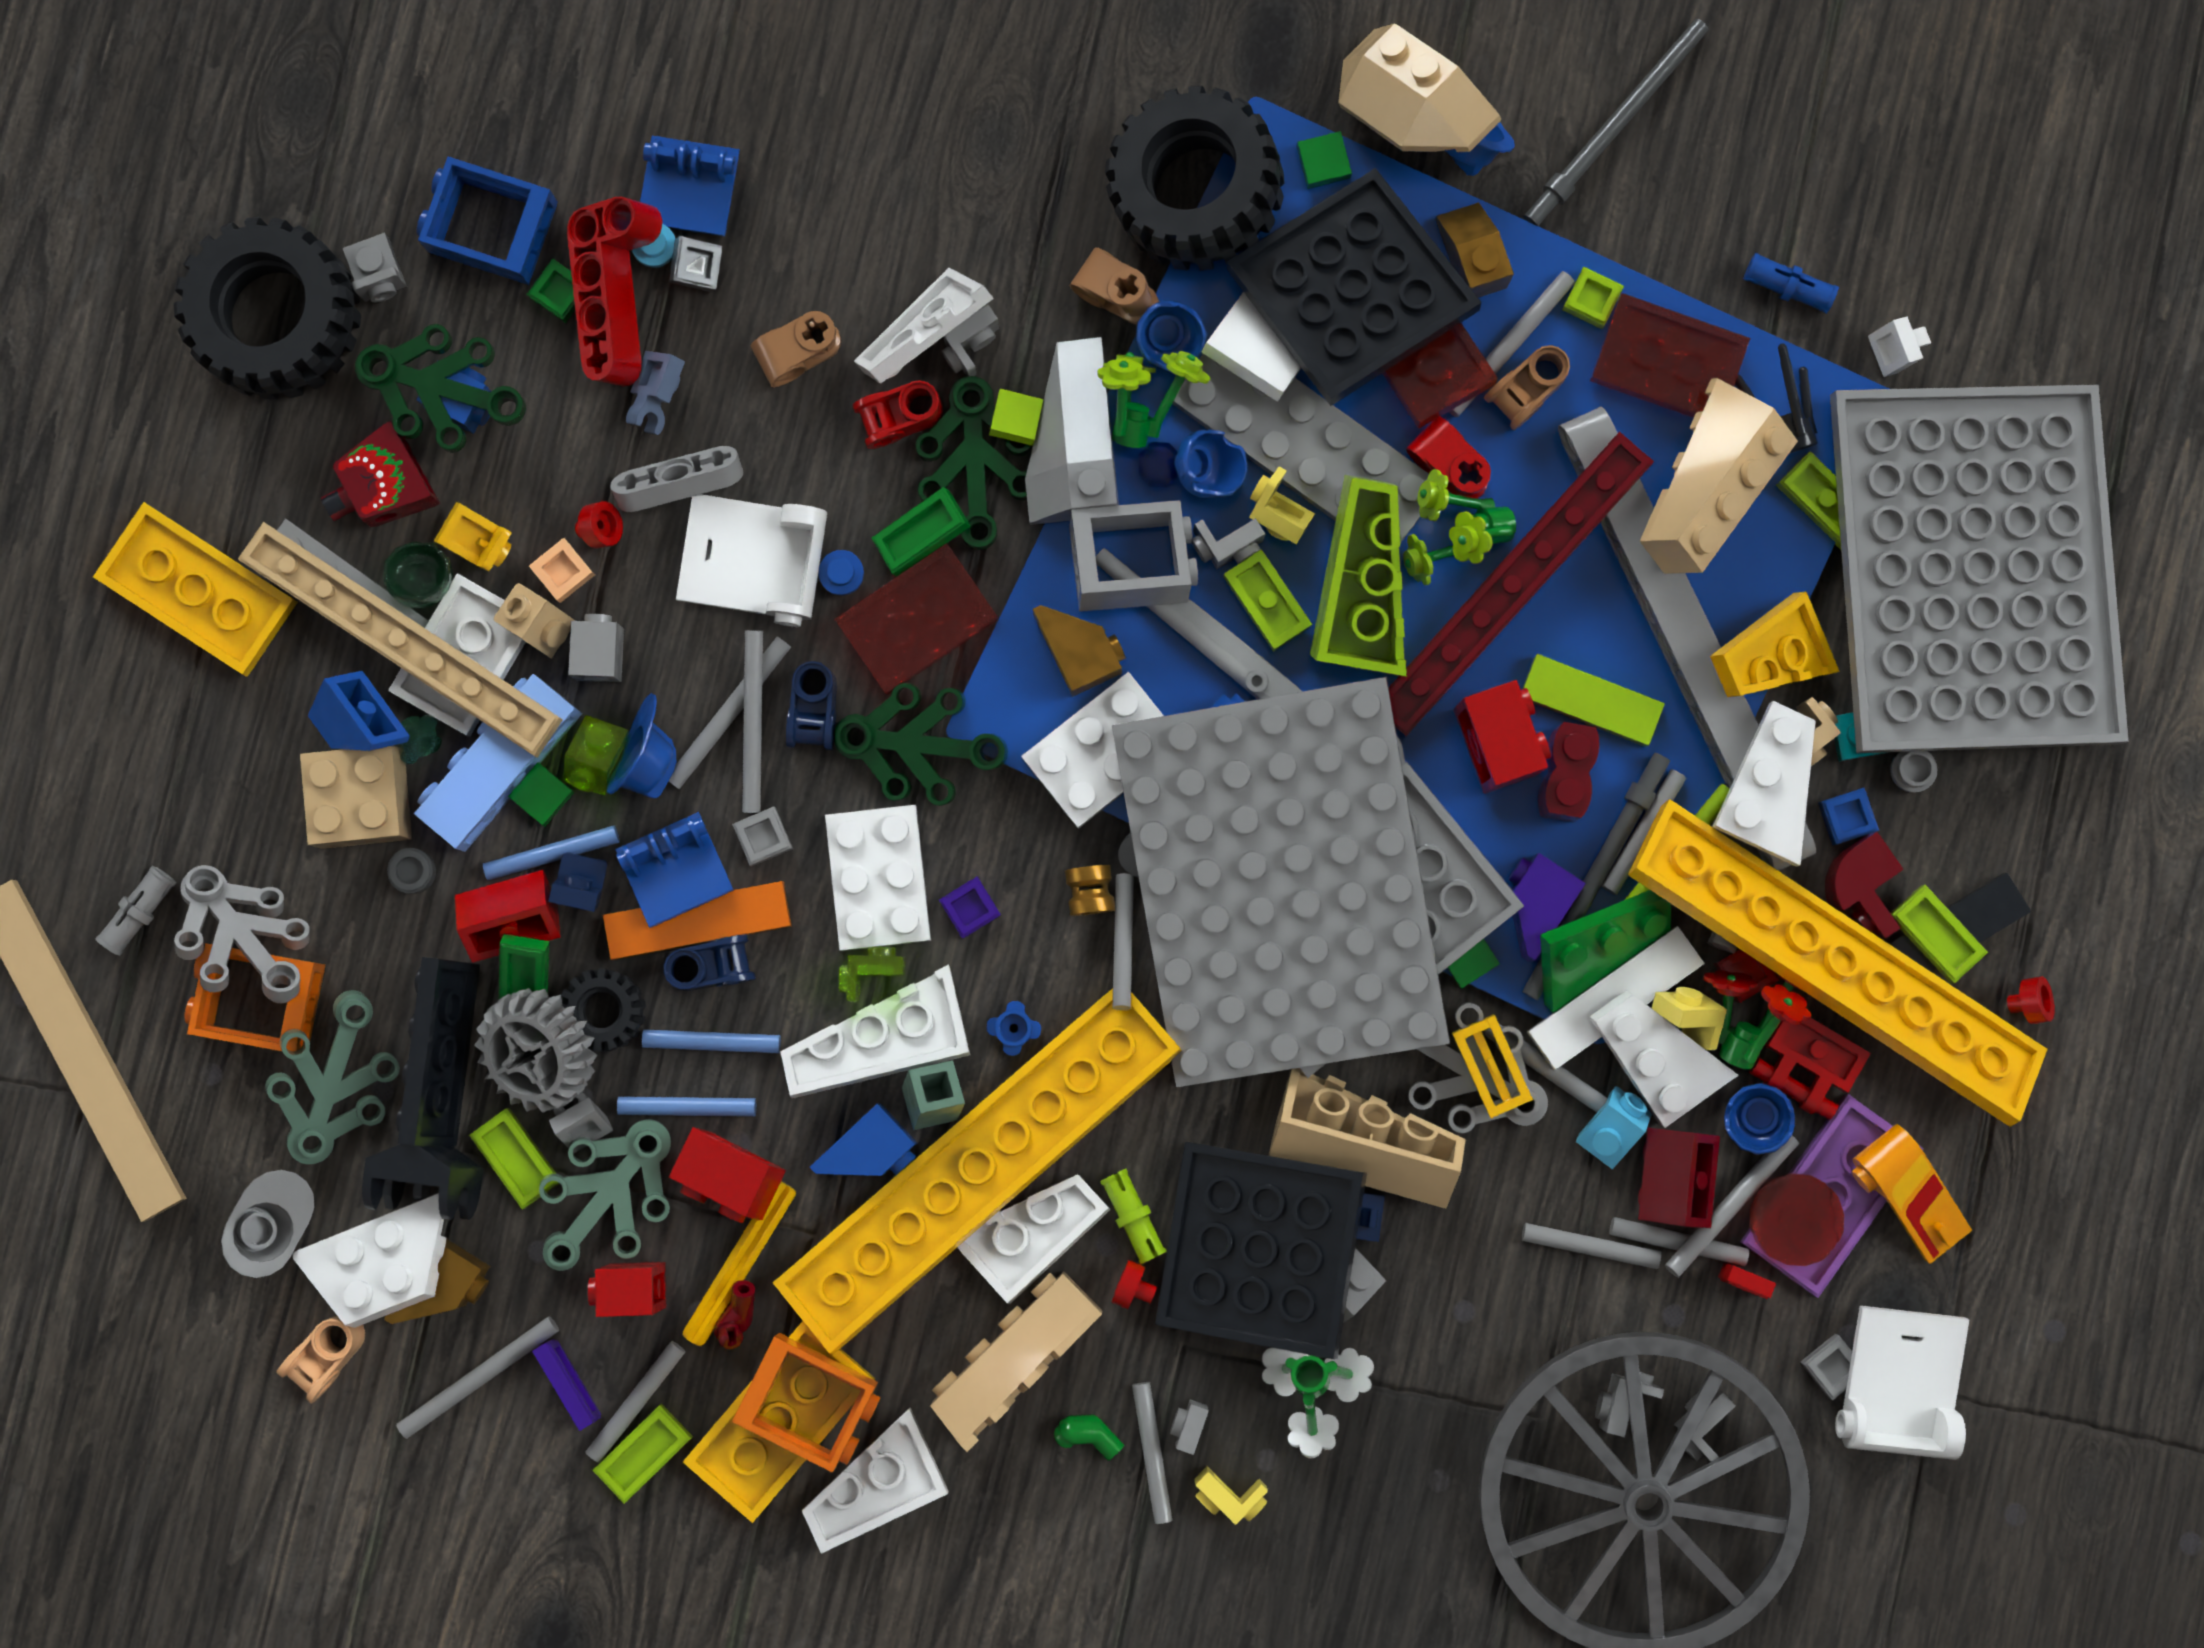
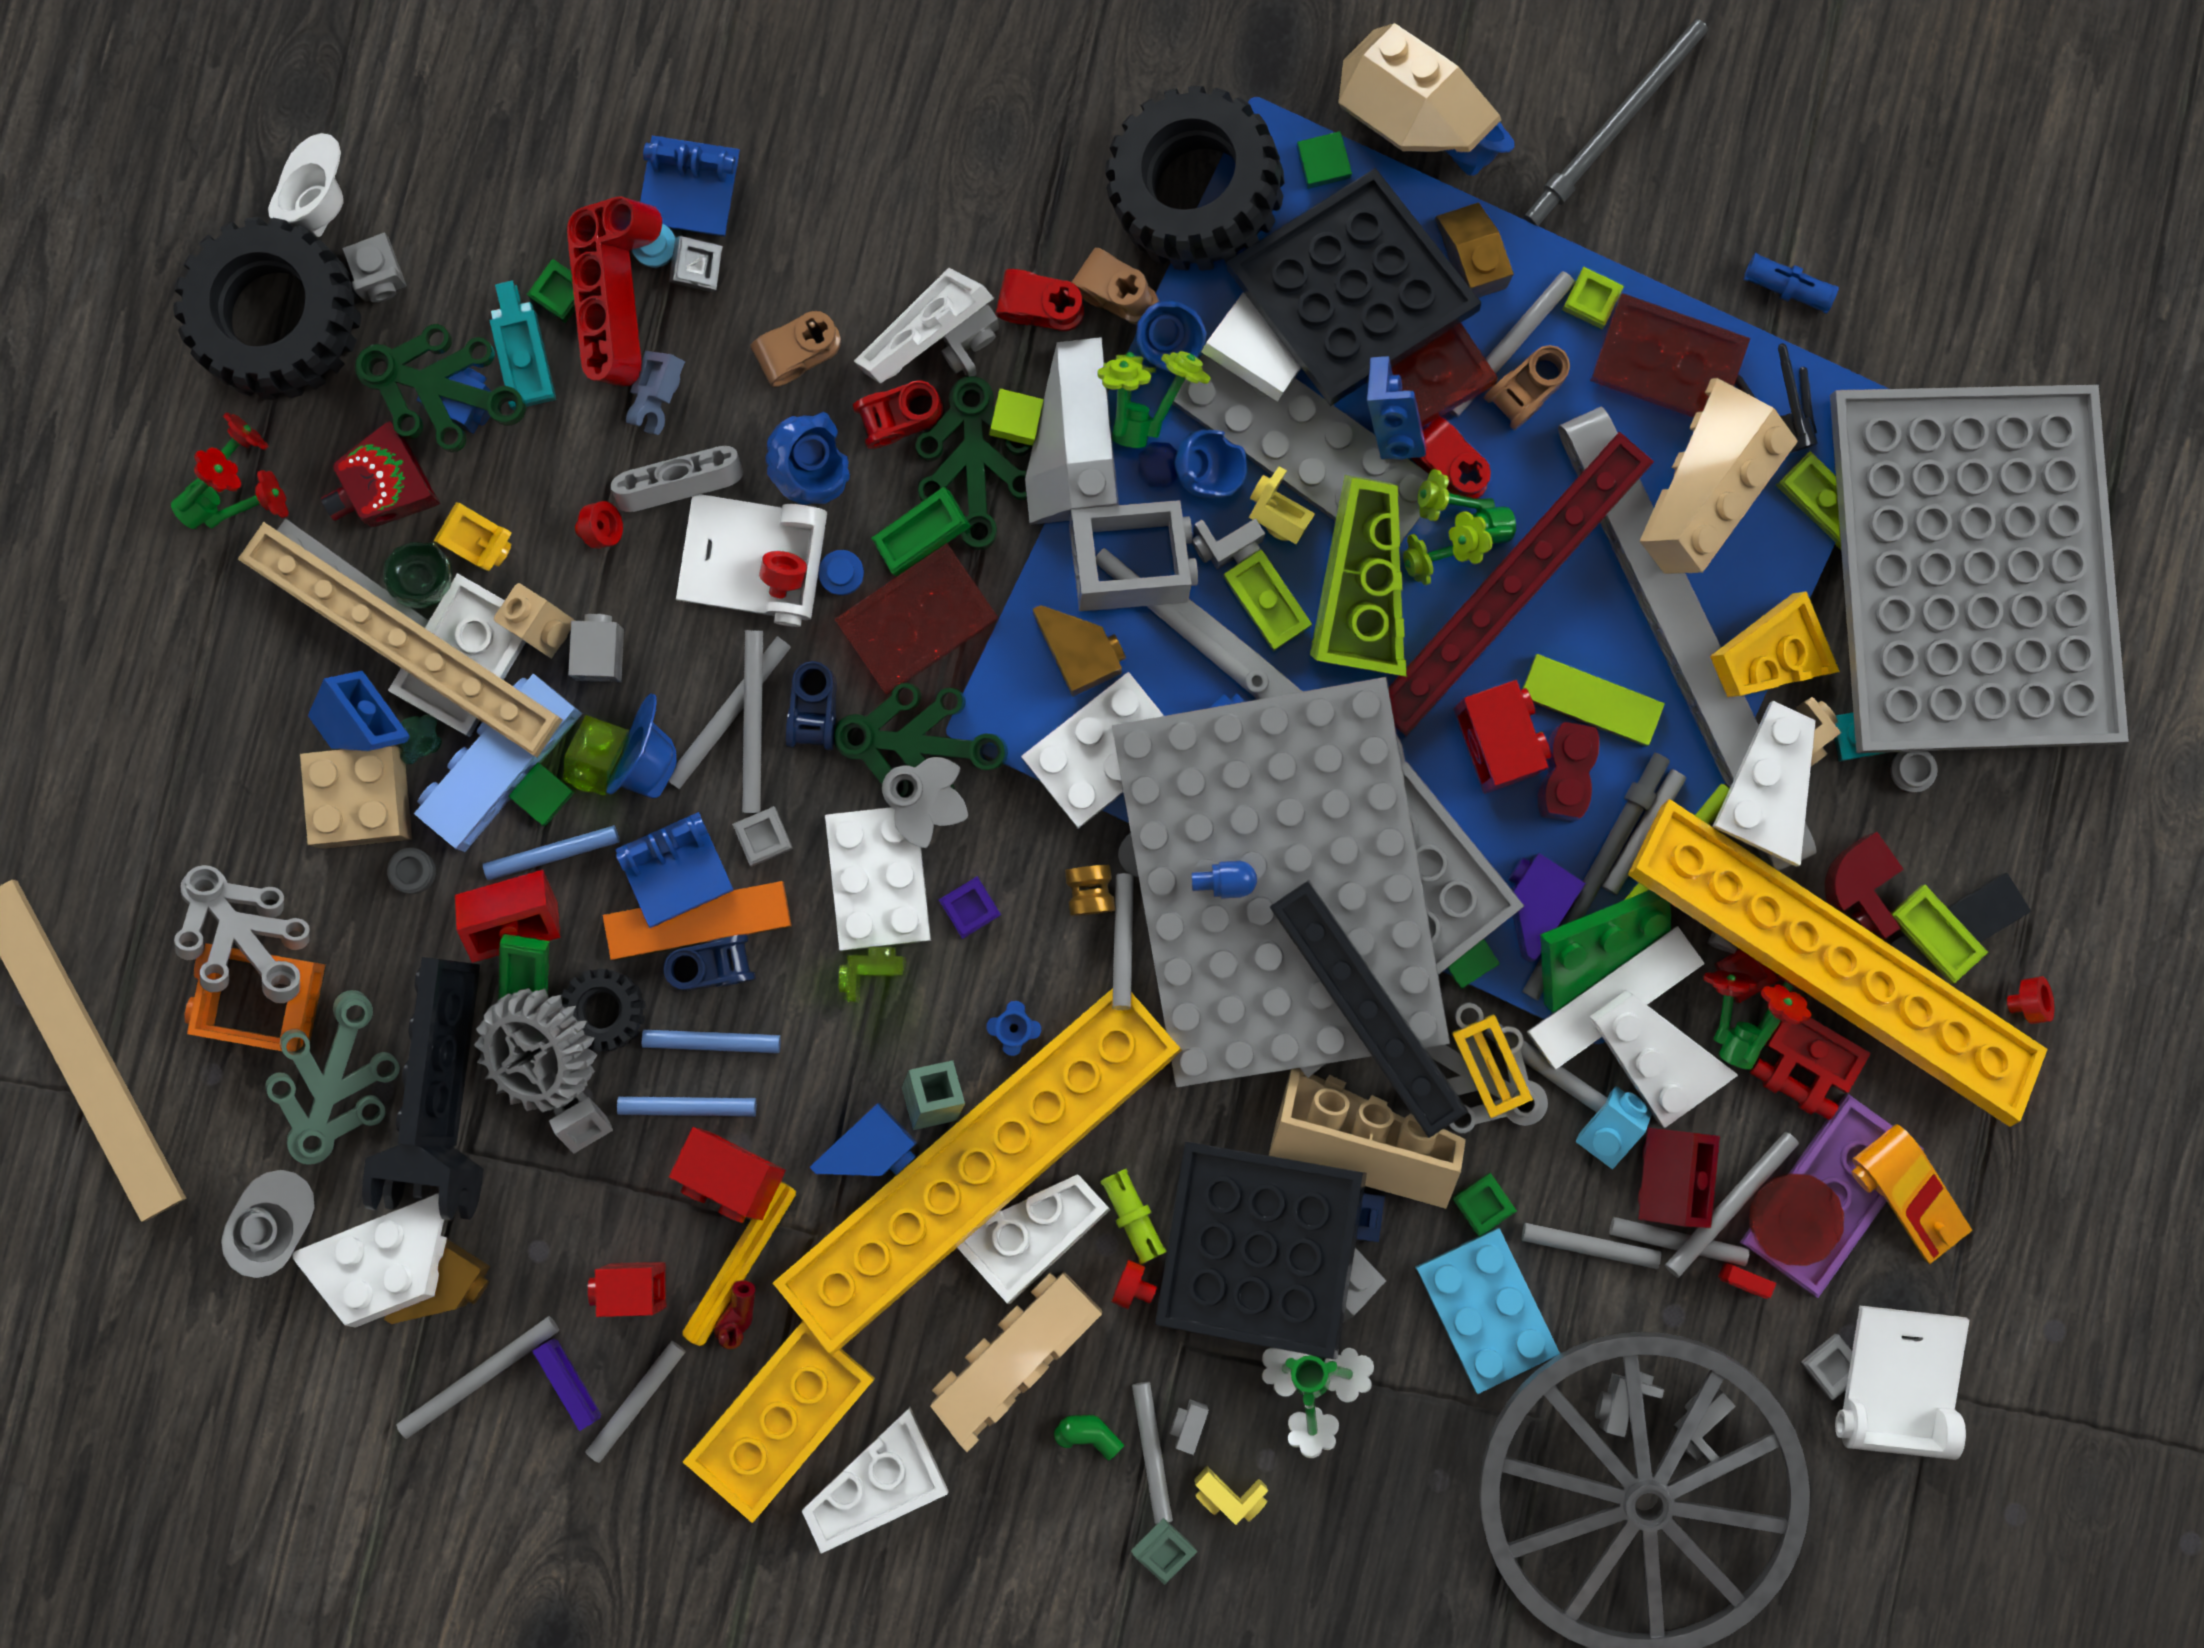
yellow plate [93,502,298,677] -> none
light grey pin [95,865,177,956] -> none
light nougat piece [276,1316,365,1403] -> none
blue window [417,156,558,285] -> none
lime tile [469,1108,560,1210] -> none
light nougat plate [529,538,595,603] -> none
sand green plant [539,1119,671,1271] -> none
dark blue bracket [548,852,608,912] -> none
lime tile [592,1403,693,1504] -> none
orange window [732,1333,881,1473] -> none
white wing [780,965,970,1099] -> none
light yellow bracket [1651,987,1727,1050] -> none
blue hair [1724,1083,1795,1155] -> none
blue tile [1818,788,1879,846] -> none
white tile [1868,316,1931,377] -> none
none -> plant [171,412,289,529]
none -> white piece [268,133,343,237]
none -> teal hinge [489,280,557,410]
none -> red tile [759,551,807,599]
none -> blue hair [766,411,850,505]
none -> light grey plate [882,757,968,848]
none -> red piece [995,269,1084,331]
none -> sand green tile [1131,1518,1197,1585]
none -> blue cylinder [1192,861,1257,899]
none -> black tile [1270,880,1468,1138]
none -> blue bracket [1367,356,1426,460]
none -> medium azure plate [1415,1227,1560,1394]
none -> green tile [1451,1173,1517,1237]

